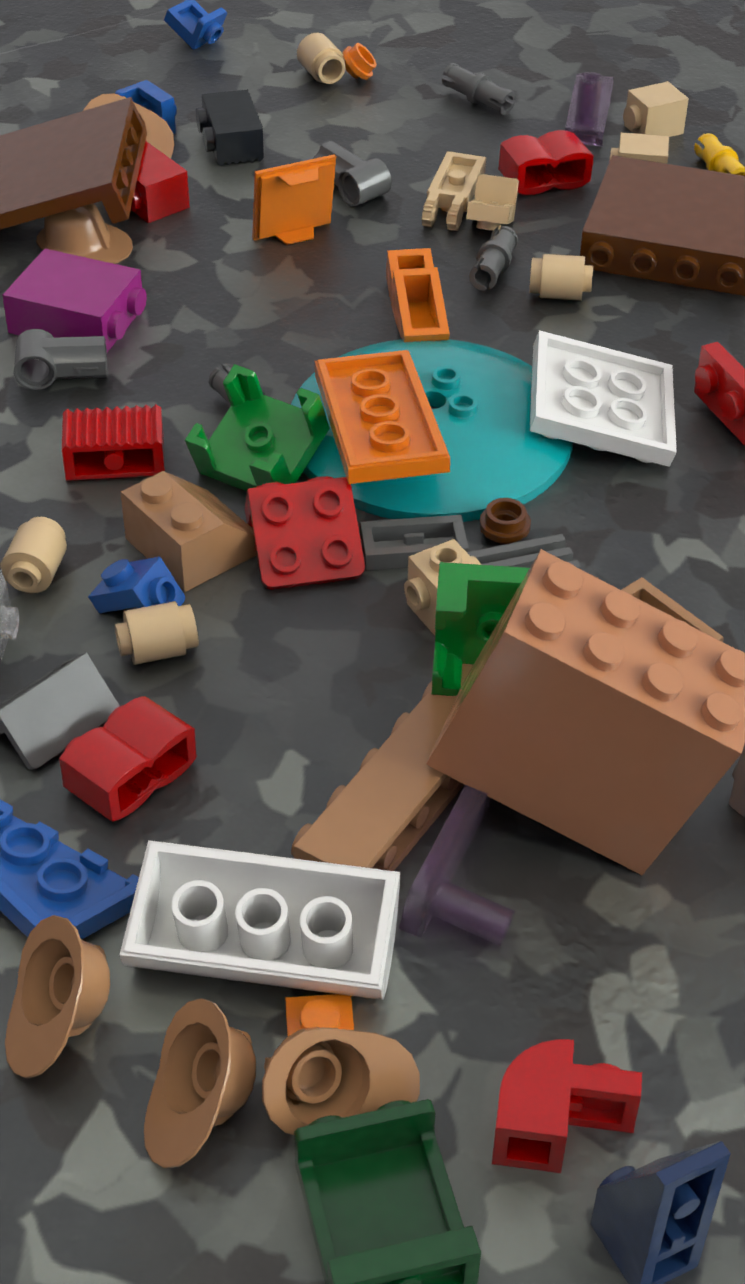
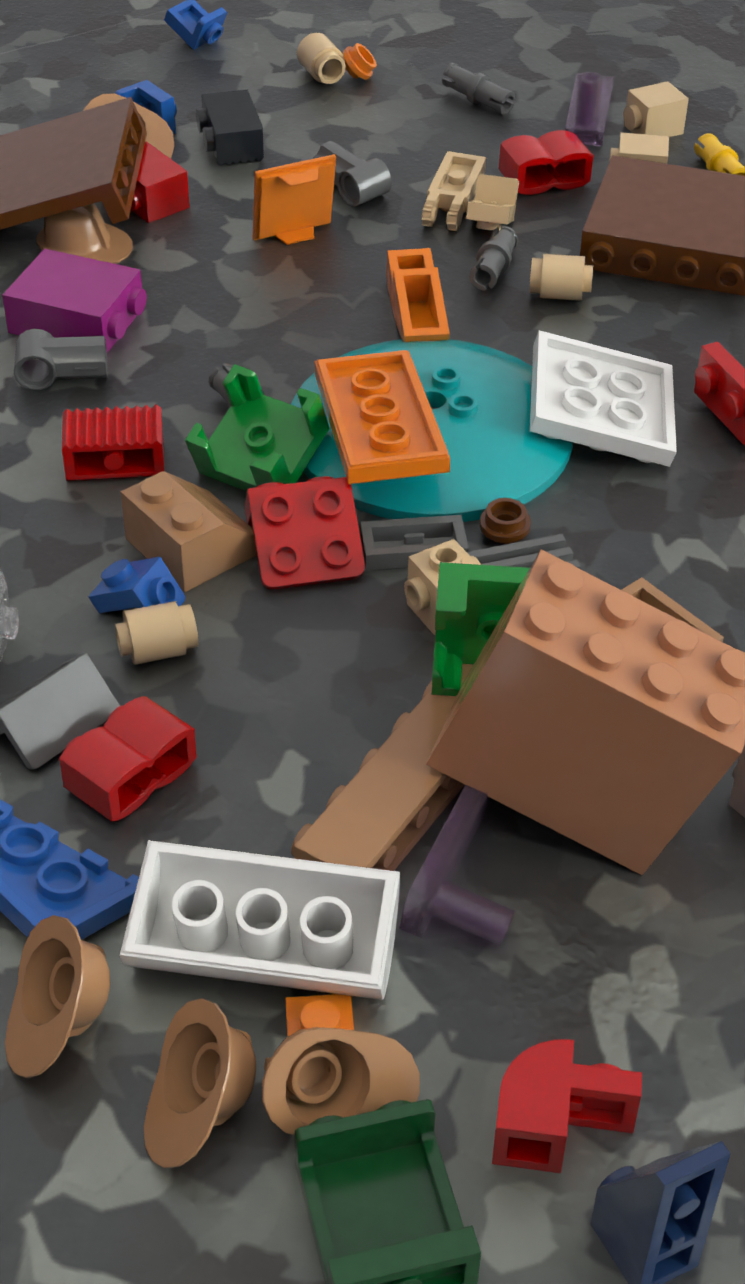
tan brick [0,517,67,593] -> none

